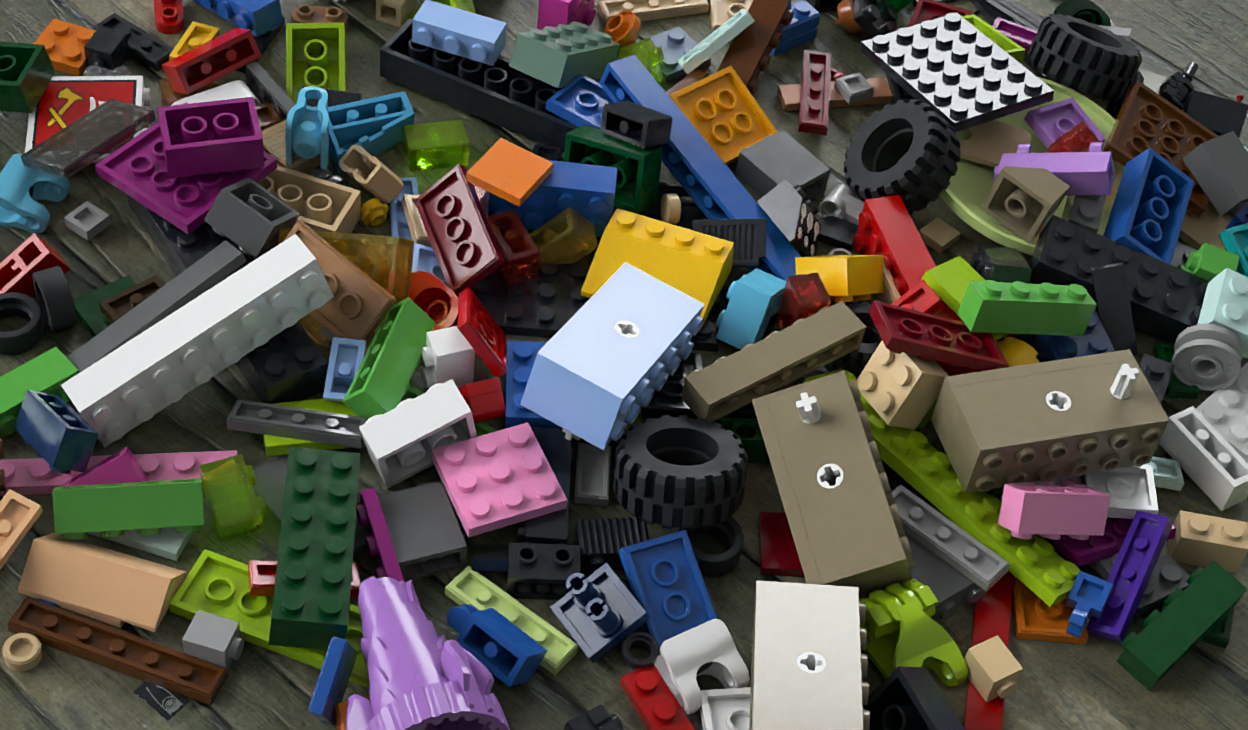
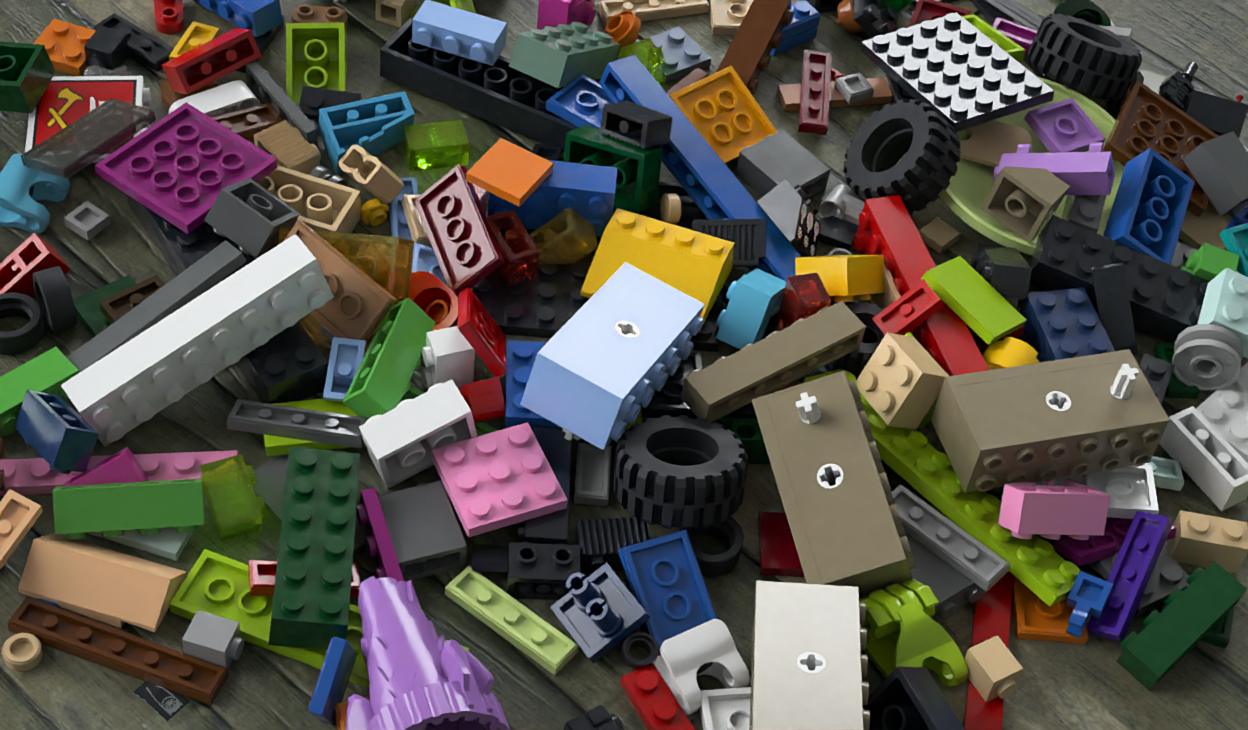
magenta brick [158,97,265,178] -> none
medium azure piece [285,86,329,170] -> none
blue brick [447,604,548,687] -> none
light aqua tile [678,9,755,75] -> none
dark red plate [869,300,1009,372] -> none
bright green brick [958,280,1097,336] -> none
clear red brick [1046,121,1100,153] -> none

